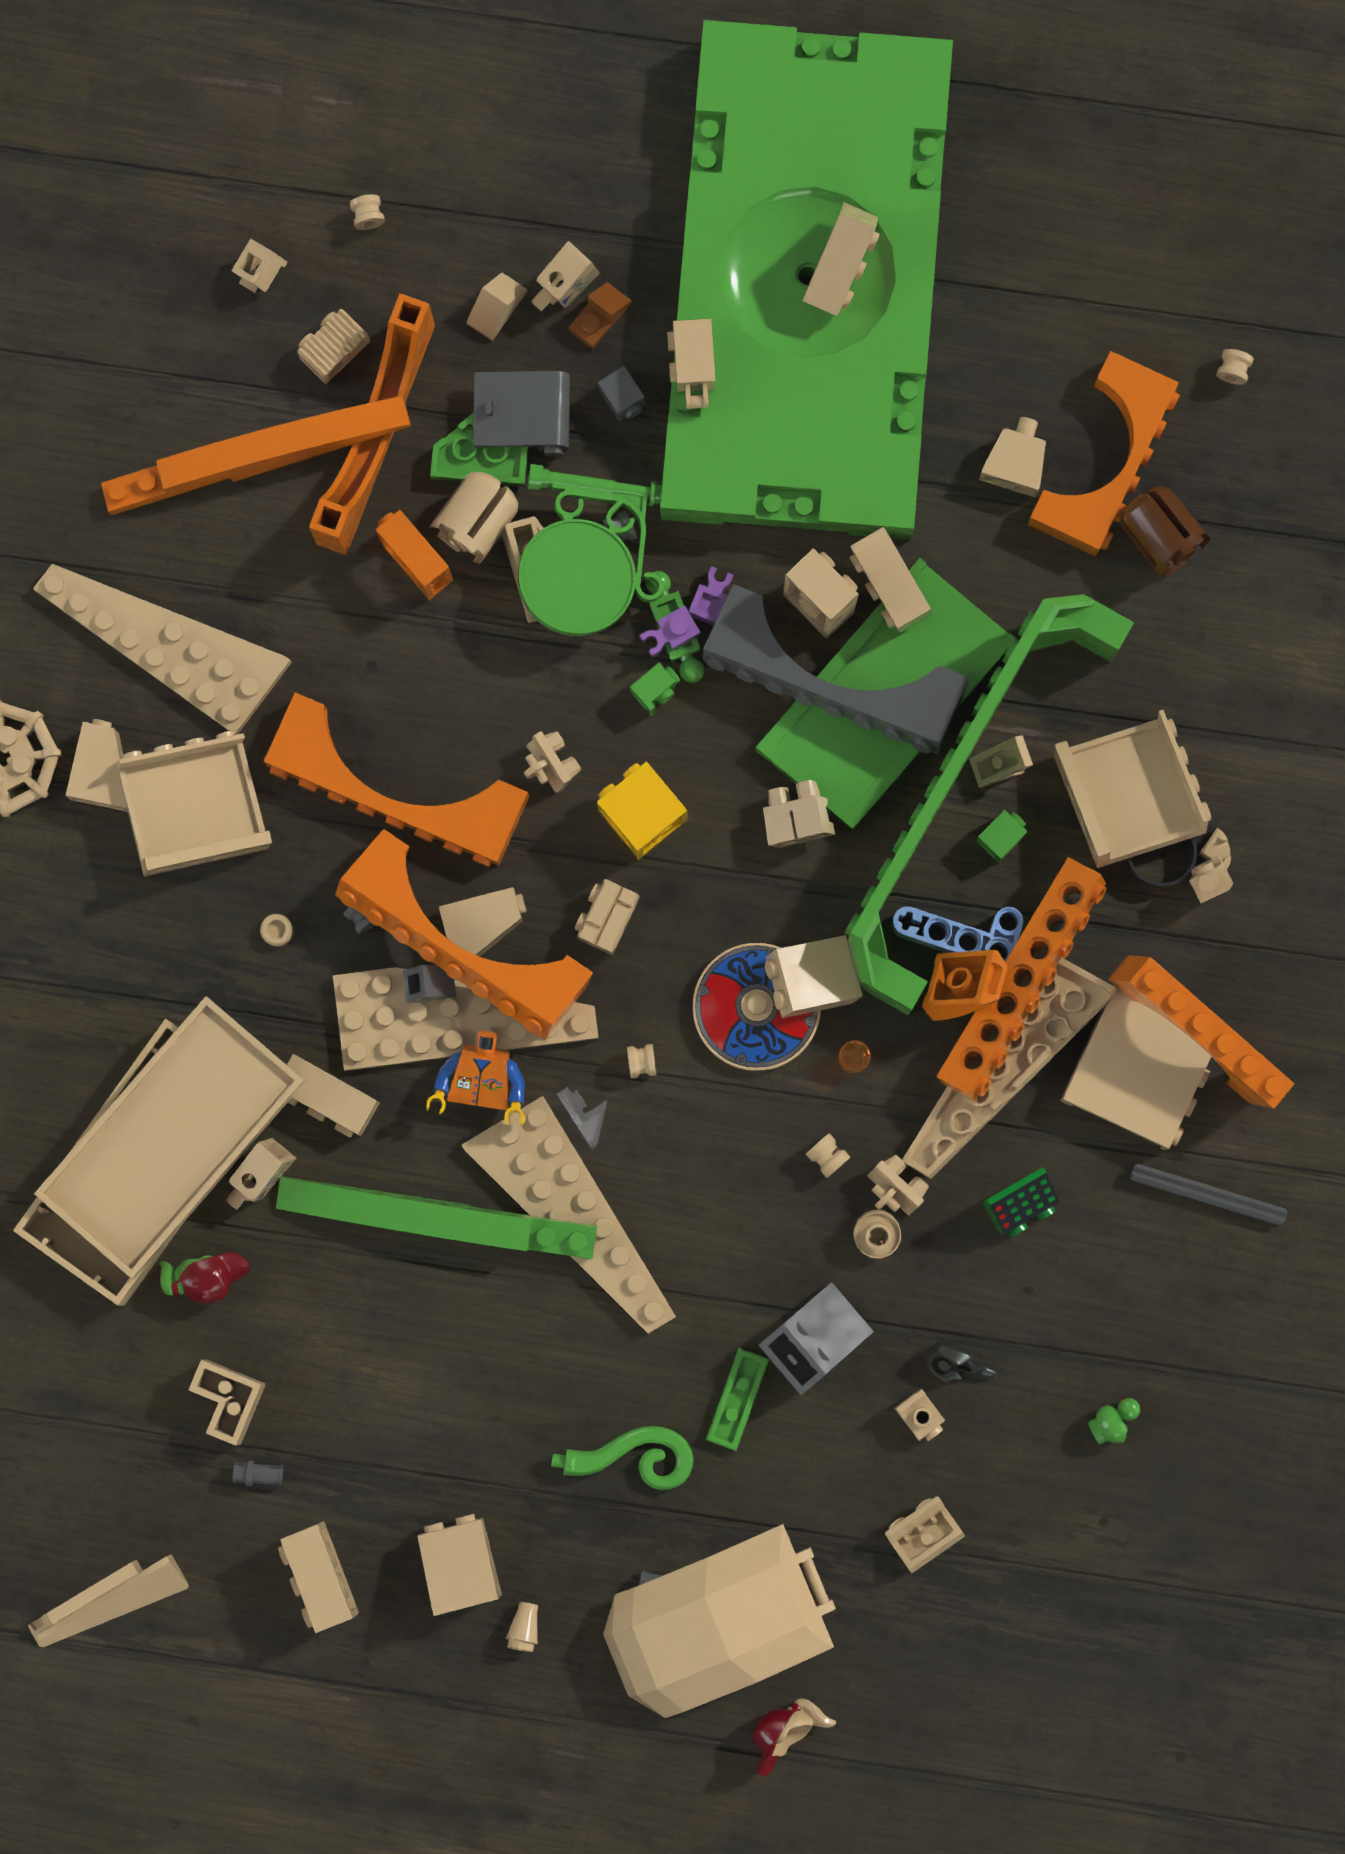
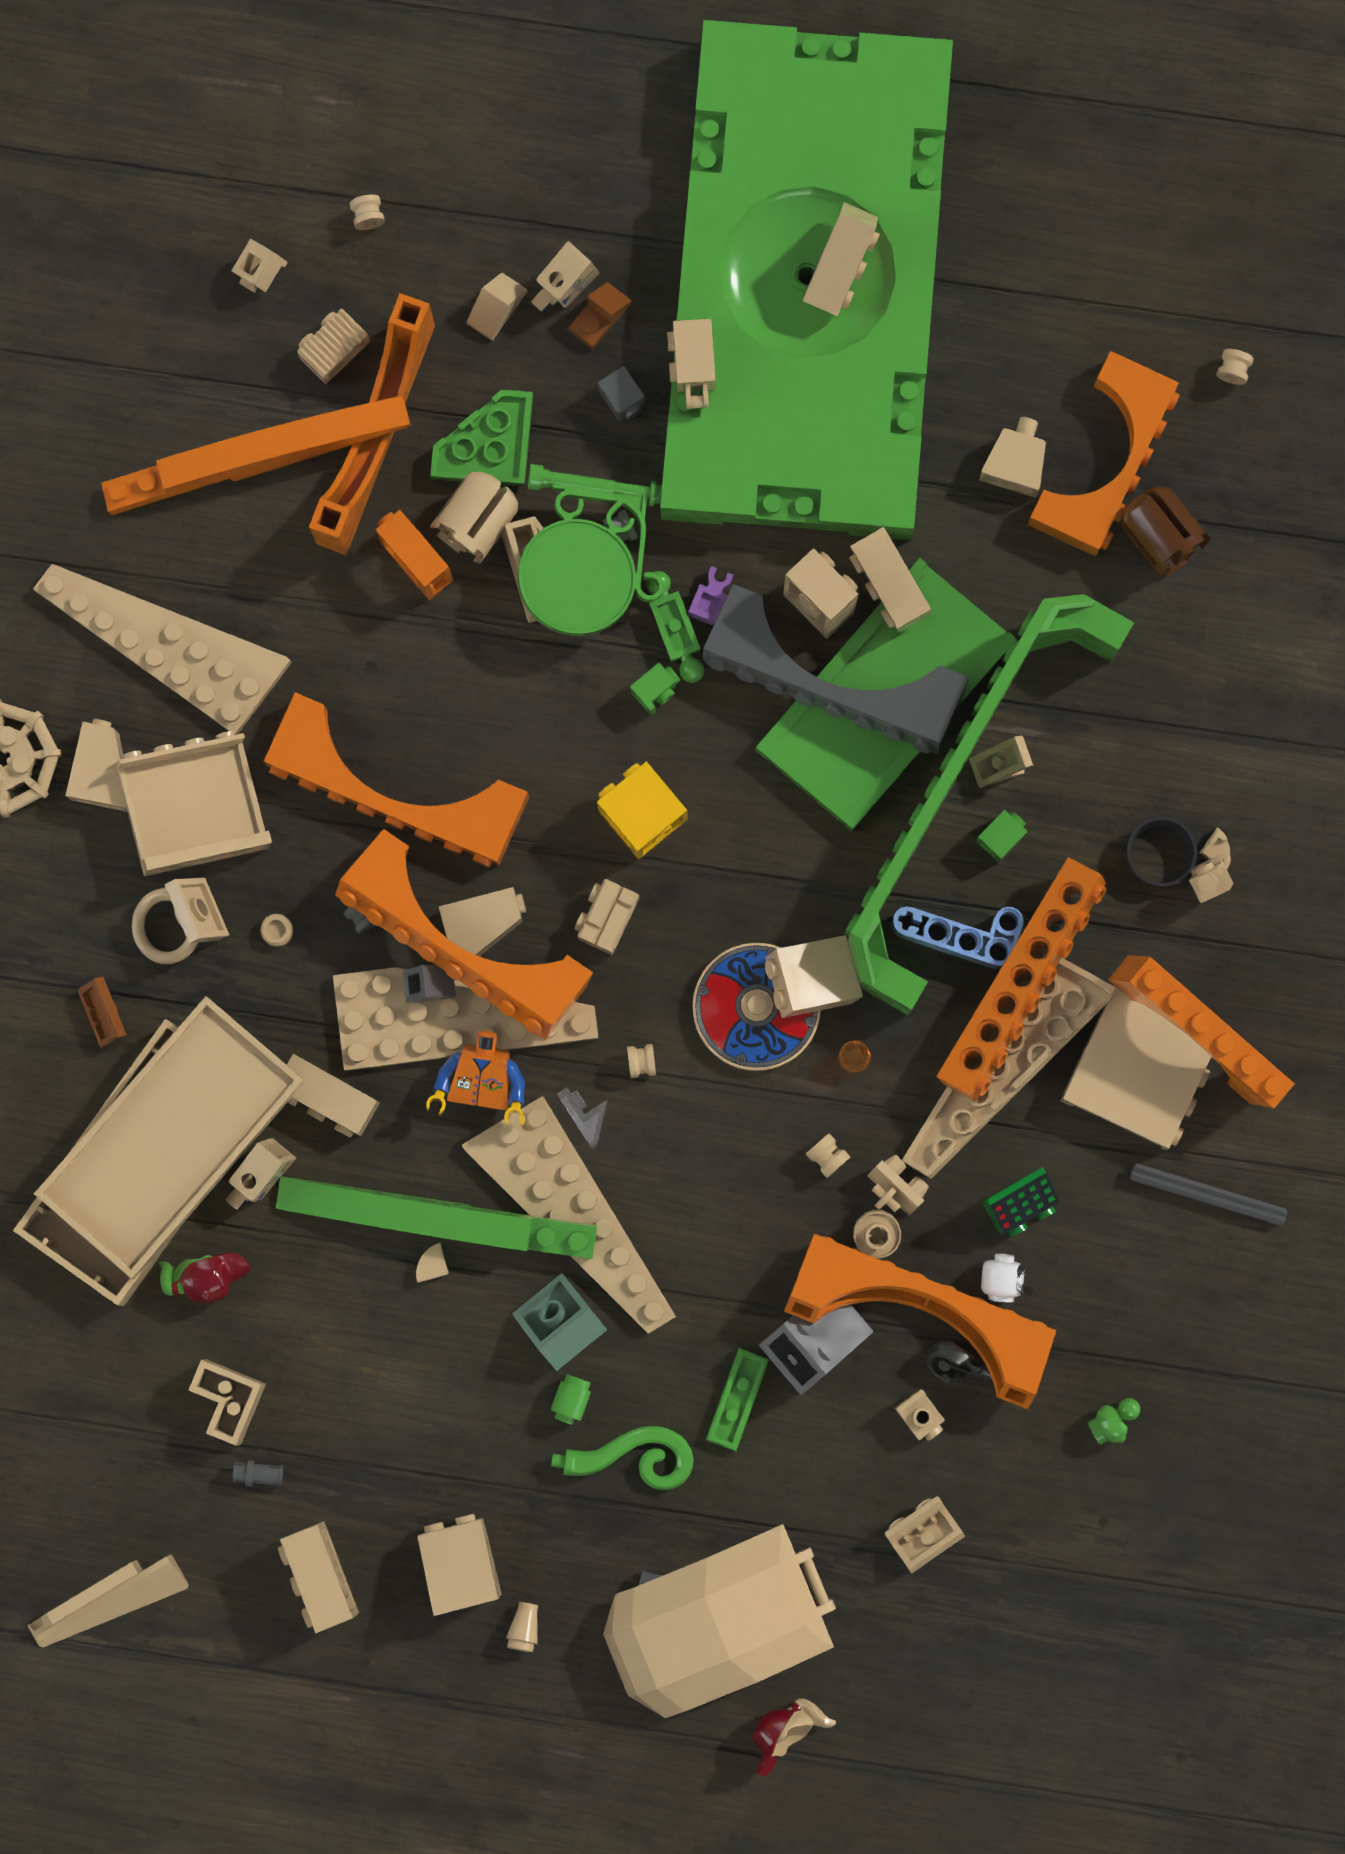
dark grey door [473,371,570,457] -> none
tan hips [524,731,581,794] -> none
medium lavender plate [640,605,700,658] -> none
tan hips [763,780,835,848] -> none
orange slope [922,950,1008,1021] -> none
tan panel [1054,710,1211,868] -> none
none -> dark orange plate [77,976,126,1048]
none -> tan tile [132,878,229,964]
none -> tan tile [416,1243,449,1283]
none -> sand green slope [512,1273,607,1371]
none -> bright green brick [550,1374,591,1425]
none -> orange arch [784,1234,1057,1409]
none -> white head [981,1254,1025,1302]

